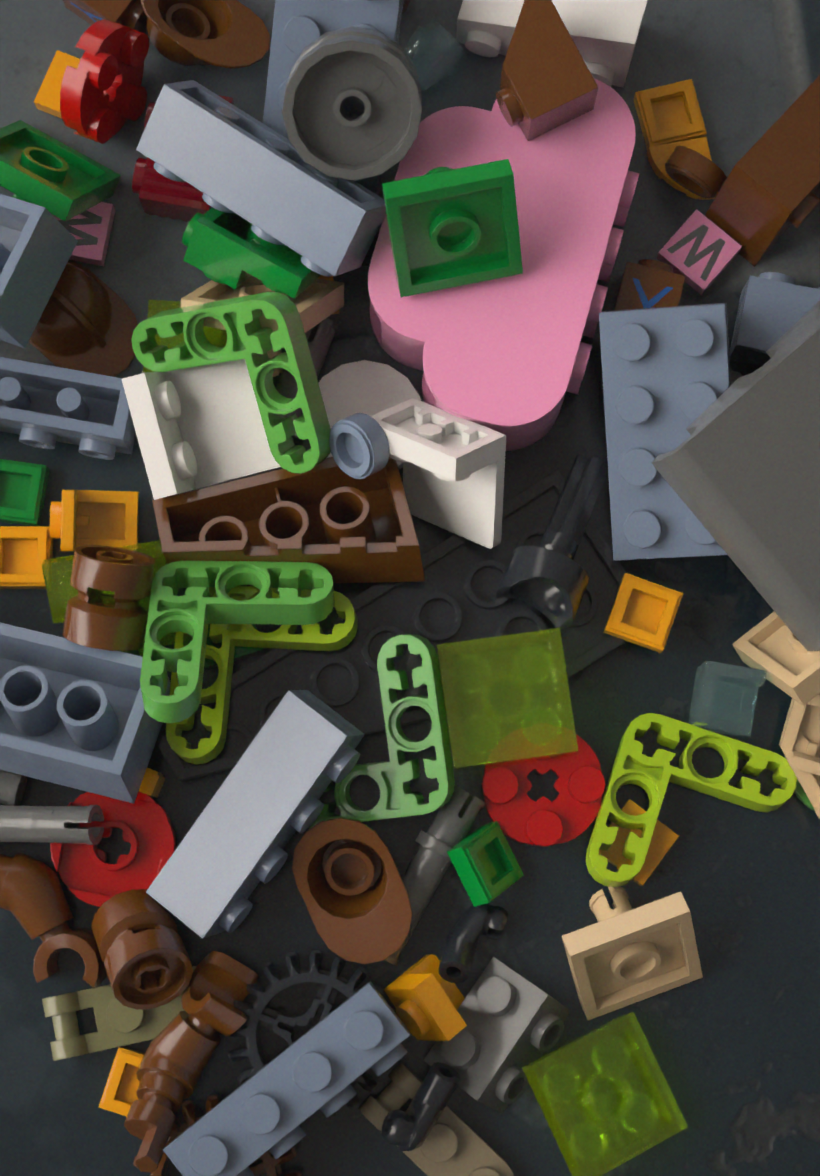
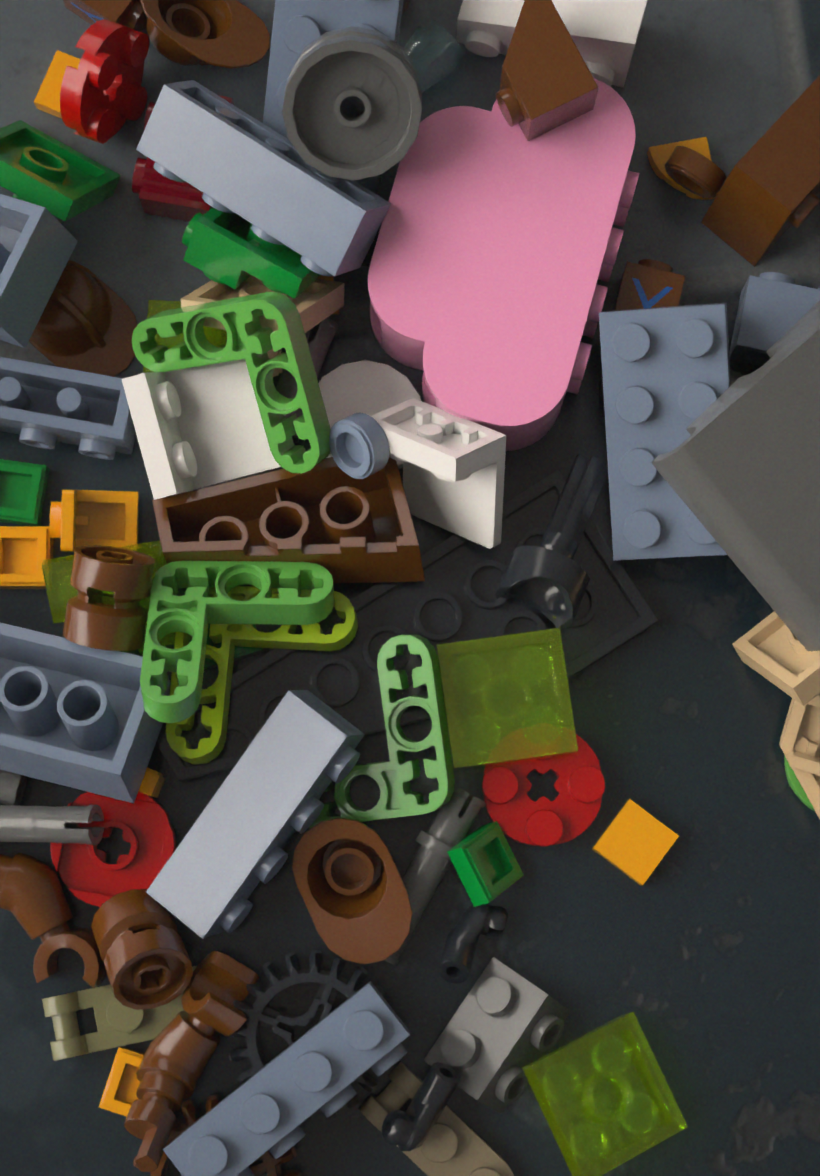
bright pink tile [53,202,115,266] -> none
green tile [382,159,523,298] -> none
light orange bracket [383,955,467,1041] -> none
tan tile [562,886,703,1021] -> none
lime beam [585,713,797,888] -> none
light orange tile [603,573,683,653] -> none
light orange tile [633,79,707,152] -> none
bright pink tile [657,209,742,295] -> none
clear light blue panel [688,660,767,738] -> none

